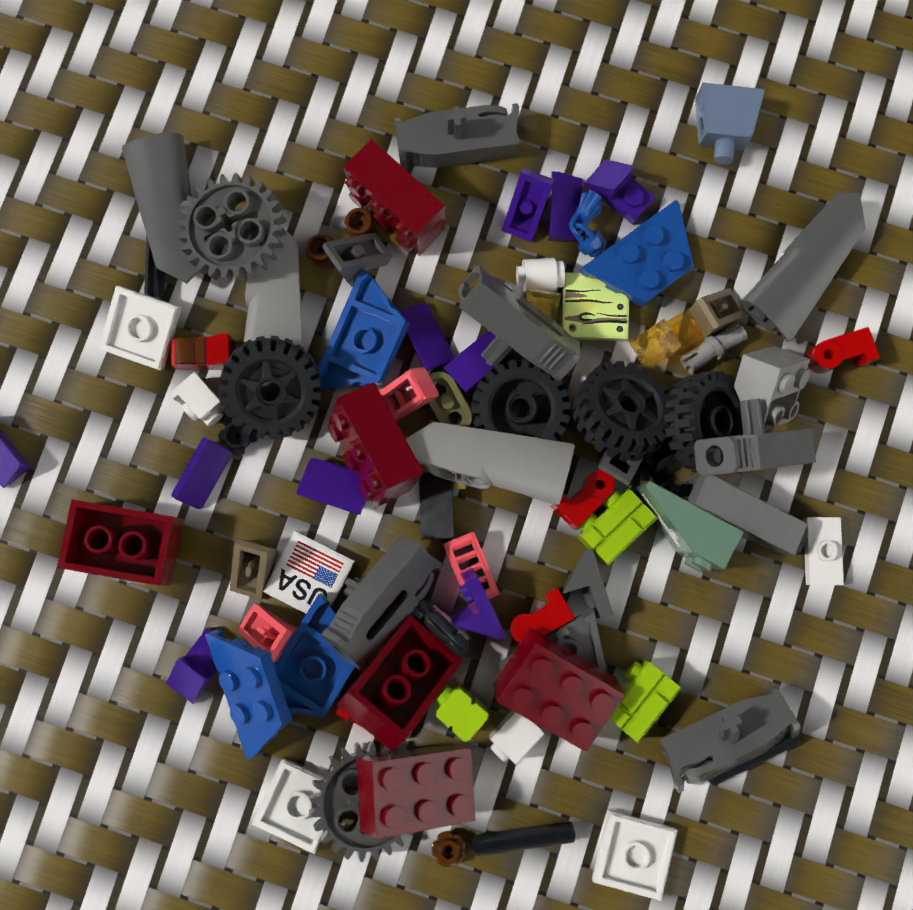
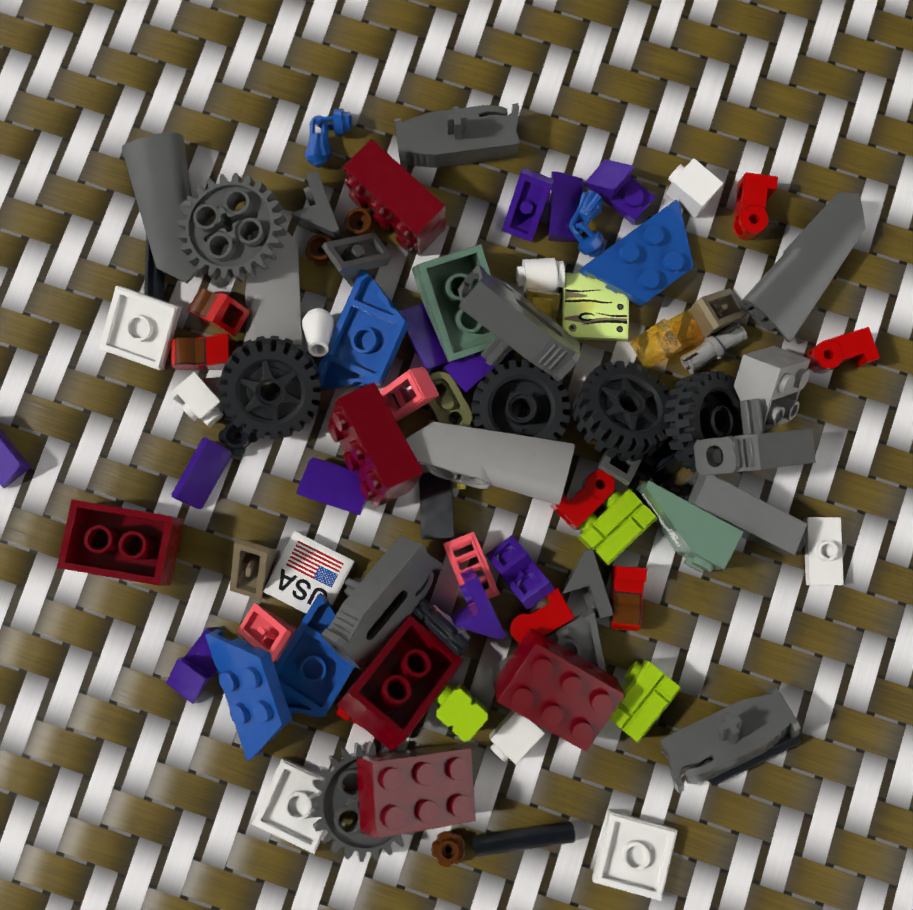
sand blue torso [695,82,764,164] -> none
none -> red leg [187,287,250,337]
none -> dark grey slope [292,170,342,240]
none -> white cone [302,308,335,357]
none -> blue piece [304,108,352,167]
none -> sand green slope [411,244,497,362]
none -> dark purple slope [485,535,555,610]
none -> leg [609,566,648,631]
none -> white brick [666,158,724,218]
none -> red leg [733,172,778,241]

